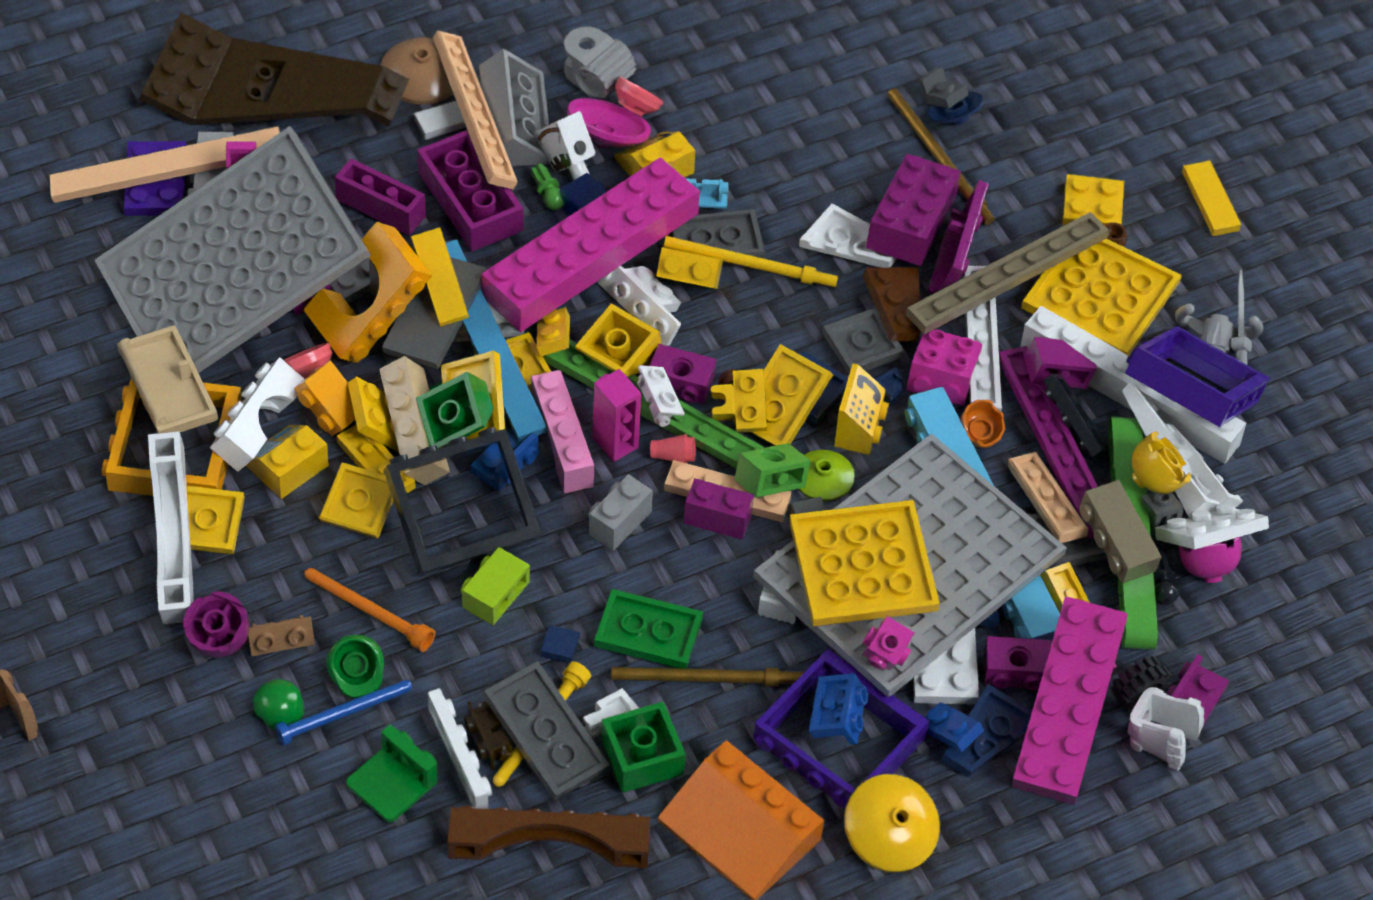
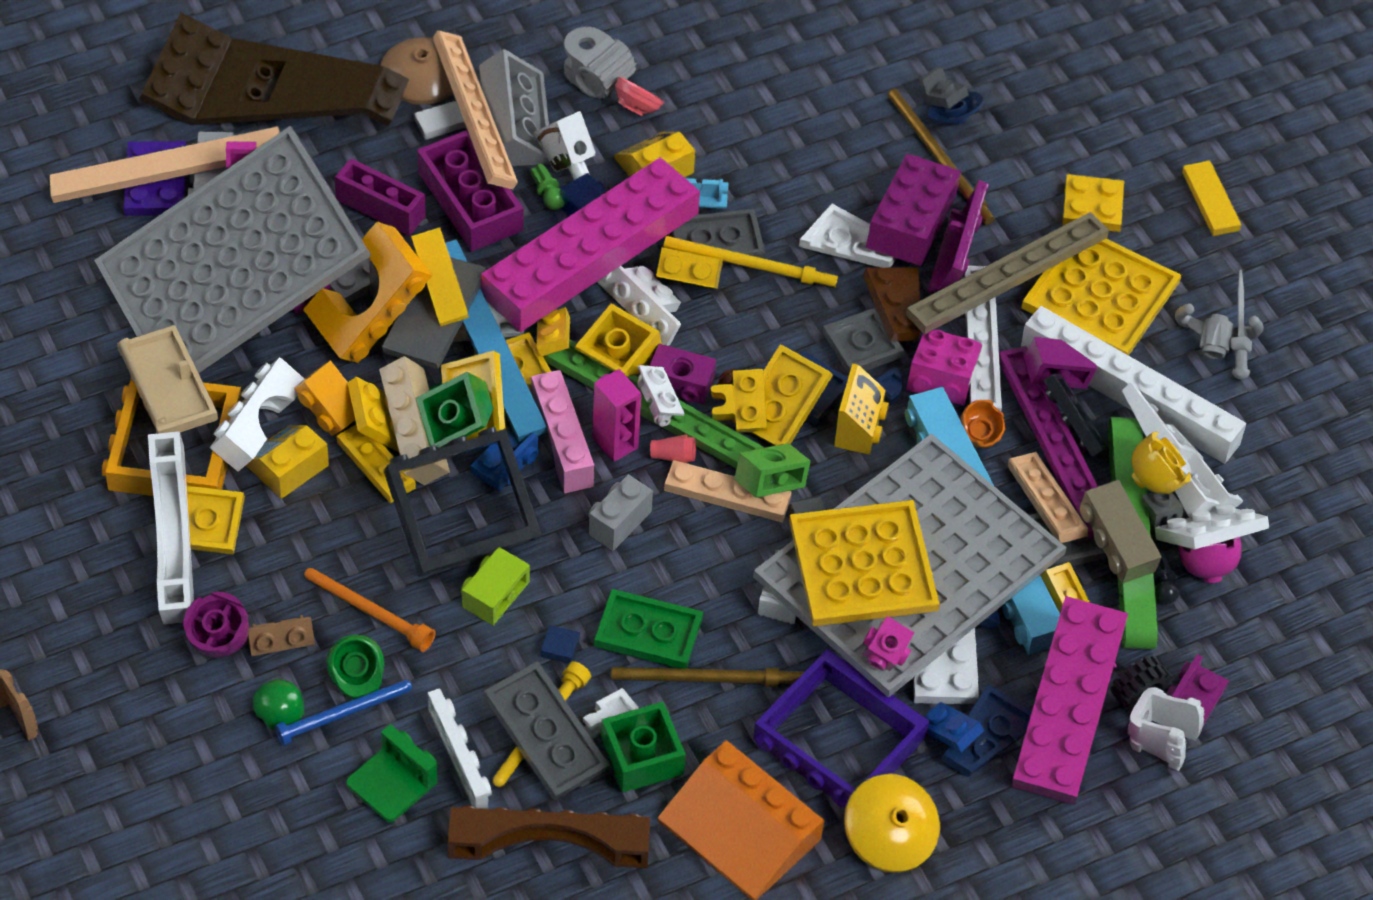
coral piece [284,342,332,379] -> none
yellow plate [319,462,393,539] -> none
dark brown hinge [464,701,513,770] -> none
dark pink dish [567,98,651,148] -> none
magenta brick [684,478,754,540] -> none
lime dish [798,450,855,502] -> none
blue bracket [809,673,868,745] -> none
magenta brick [984,636,1051,691] -> none
reddish brown plate [1105,222,1128,247] -> none
dark purple window [1125,326,1270,427] -> none

